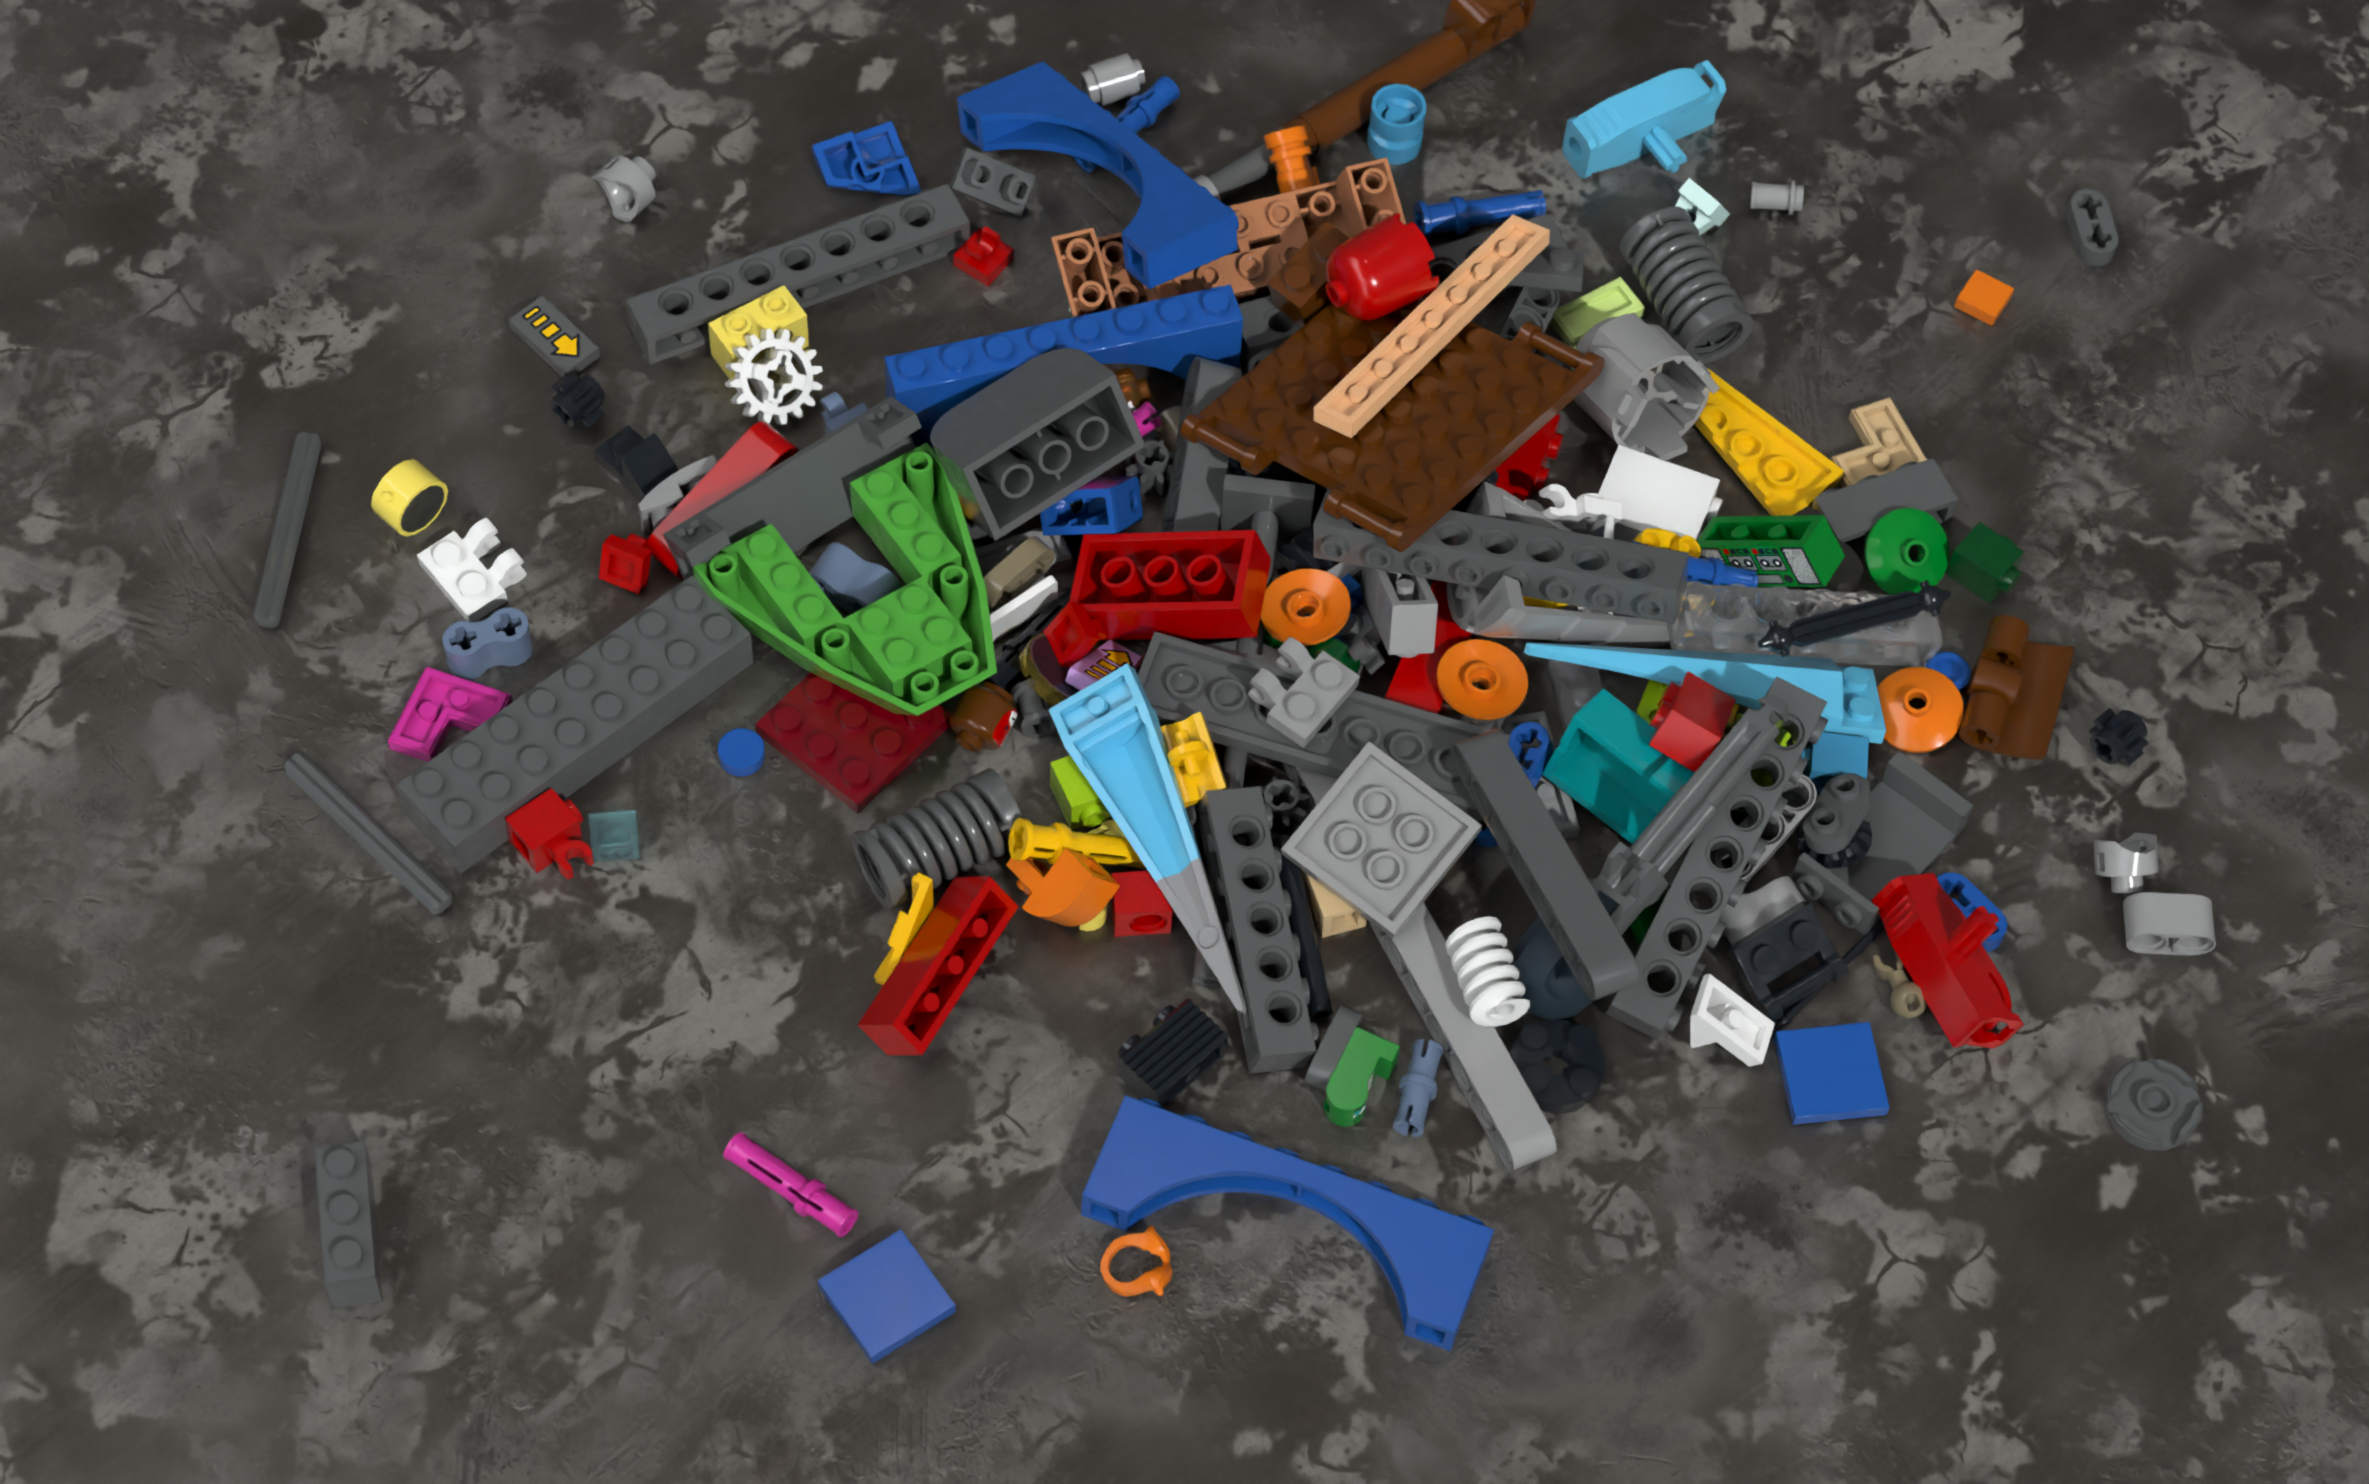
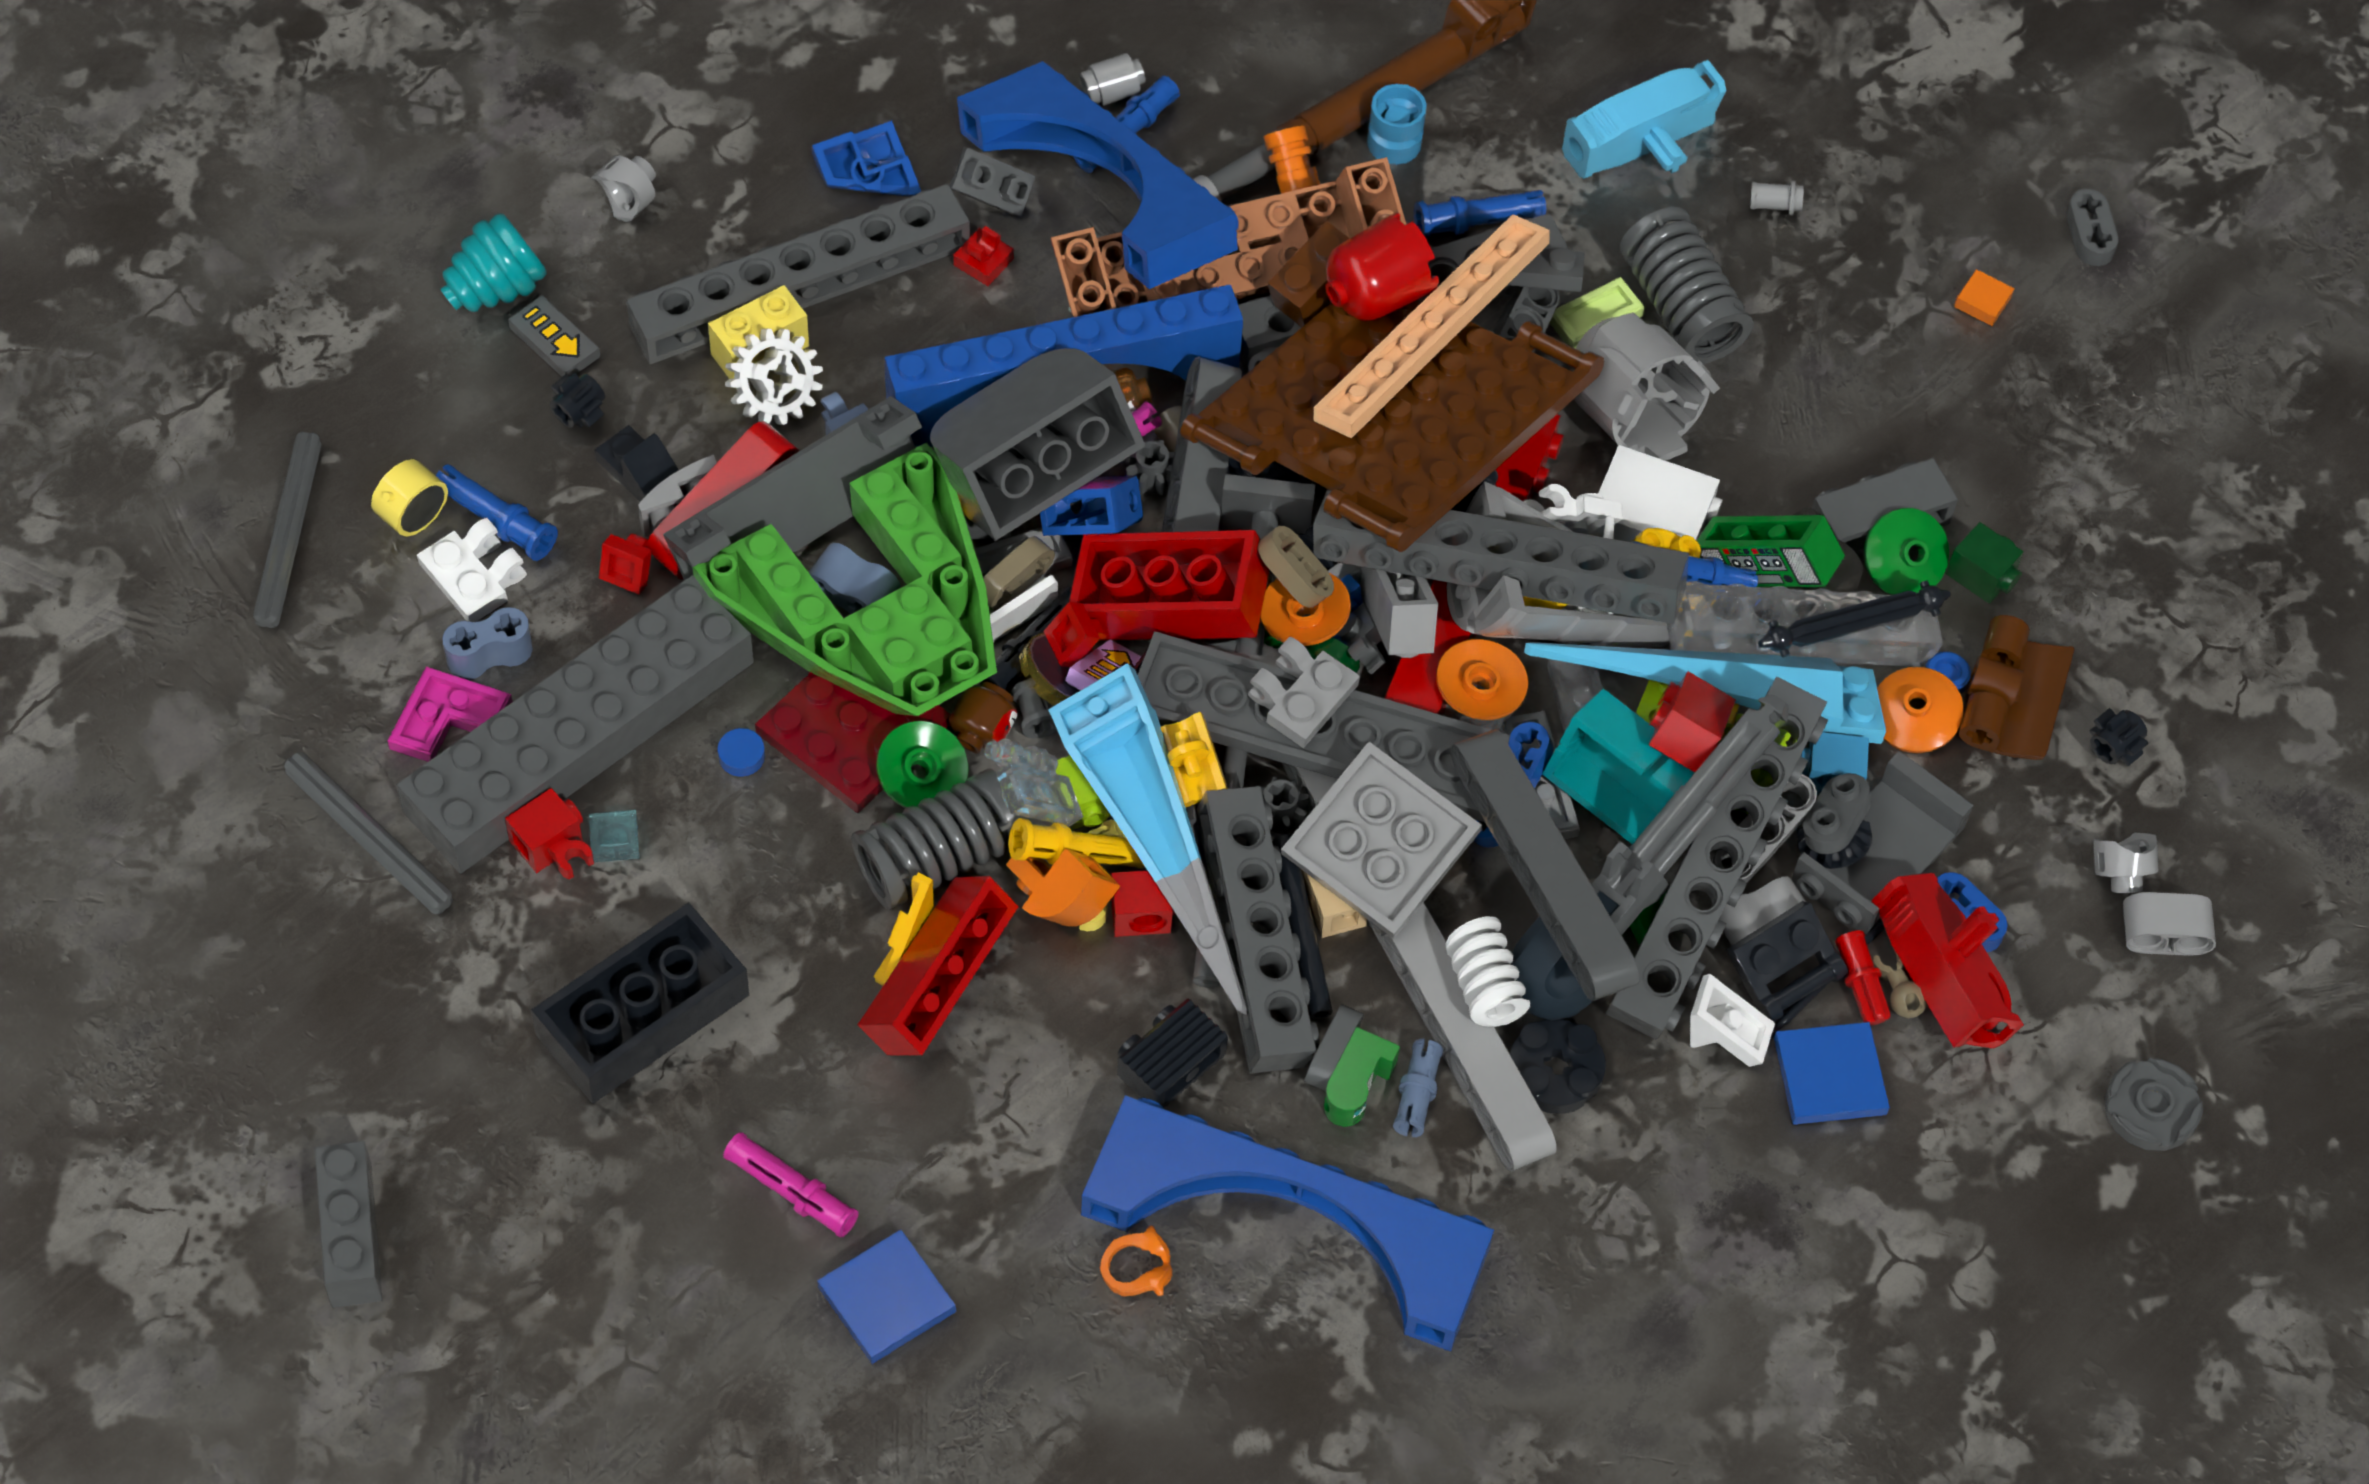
light aqua tile [1675,178,1730,236] -> none
yellow wing [1694,369,1844,516] -> none
tan tile [1831,397,1927,488] -> none
none -> blue pin [436,464,558,561]
none -> teal piece [440,213,547,312]
none -> black brick [531,902,749,1104]
none -> green dish [876,721,969,808]
none -> clear plate [984,739,1083,826]
none -> dark tan beam [1258,526,1334,608]
none -> red axle [1835,930,1891,1026]

